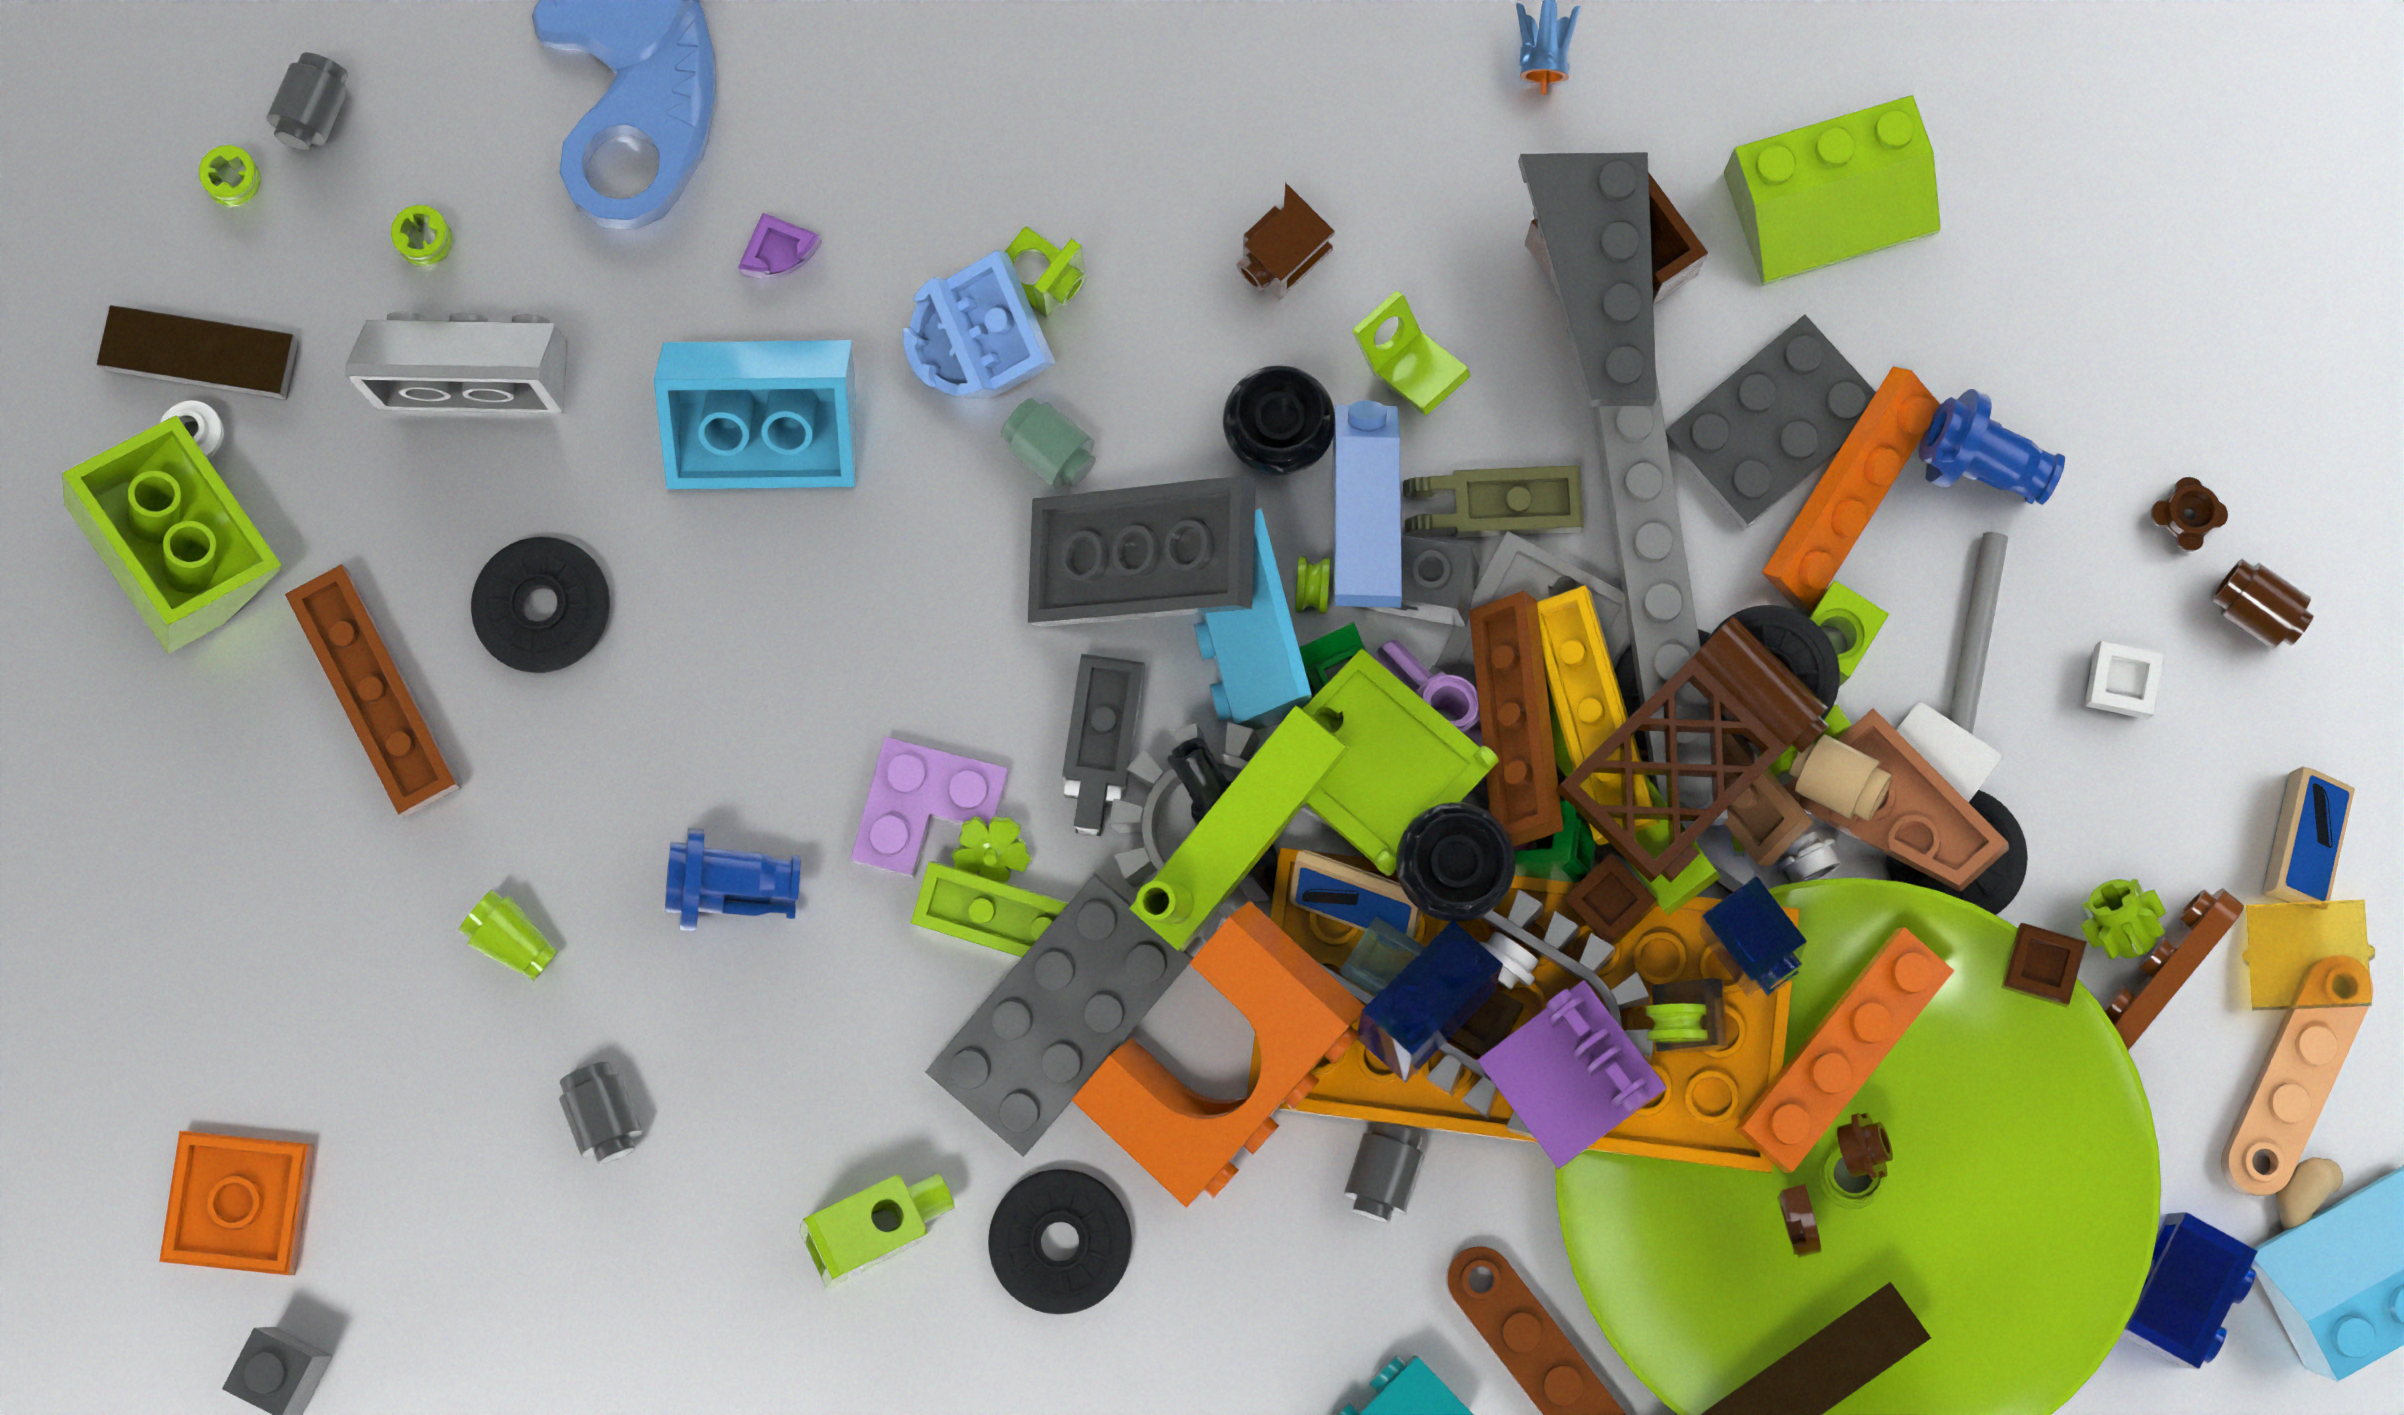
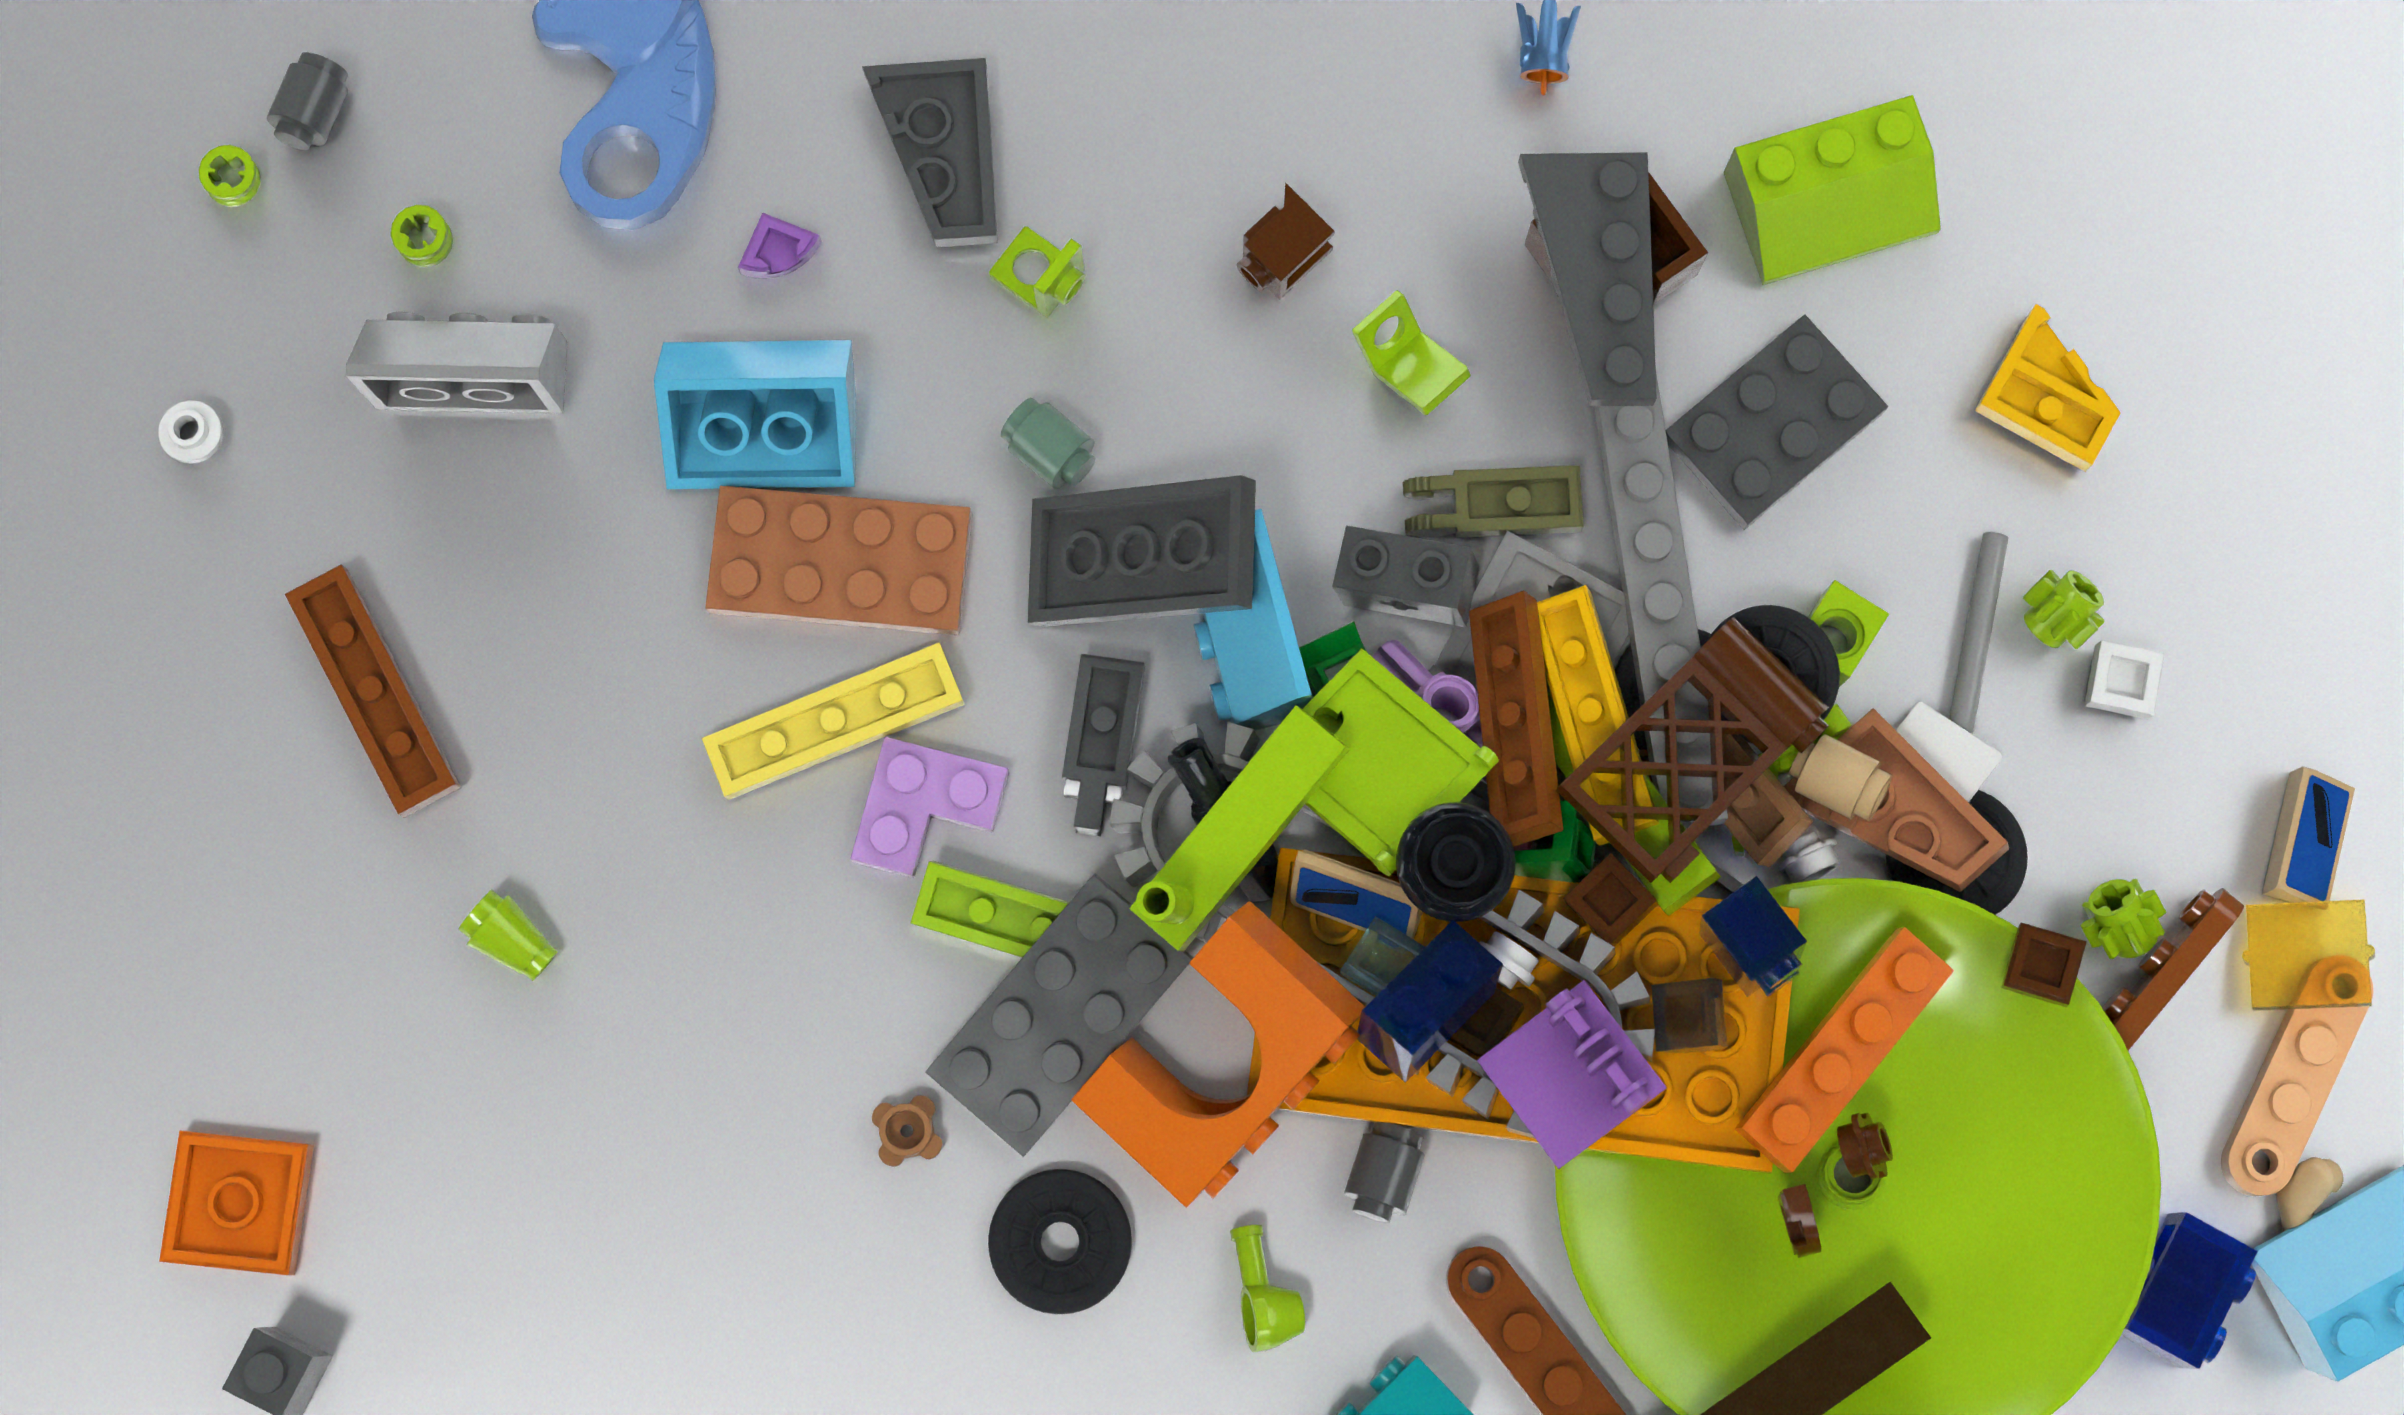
lime slope [62,415,281,654] -> none
dark brown tile [96,305,299,399] -> none
black wheel [471,537,610,673] -> none
dark grey brick [559,1062,643,1164] -> none
blue piece [664,828,801,932] -> none
lime torso [799,1173,955,1290] -> none
light blue slope [903,250,1056,399] -> none
lime plant [952,816,1031,882] -> none
black piece [1223,366,1335,475] -> none
lime bush [1295,556,1330,614] -> none
medium blue slope [1332,400,1402,608] -> none
lime bush [1646,1003,1707,1043] -> none
orange plate [1762,366,1941,612] -> none
blue piece [1919,389,2065,505] -> none
reddish brown plate [2151,477,2228,552] -> none
reddish brown brick [2211,559,2314,649] -> none
none -> light yellow plate [701,642,965,800]
none -> nougat plate [705,486,972,635]
none -> dark grey wing [862,58,998,247]
none -> medium nougat plate [872,1095,942,1167]
none -> lime bar [1230,1225,1305,1352]
none -> yellow wing [1975,304,2121,472]
none -> lime gear [2023,570,2105,649]

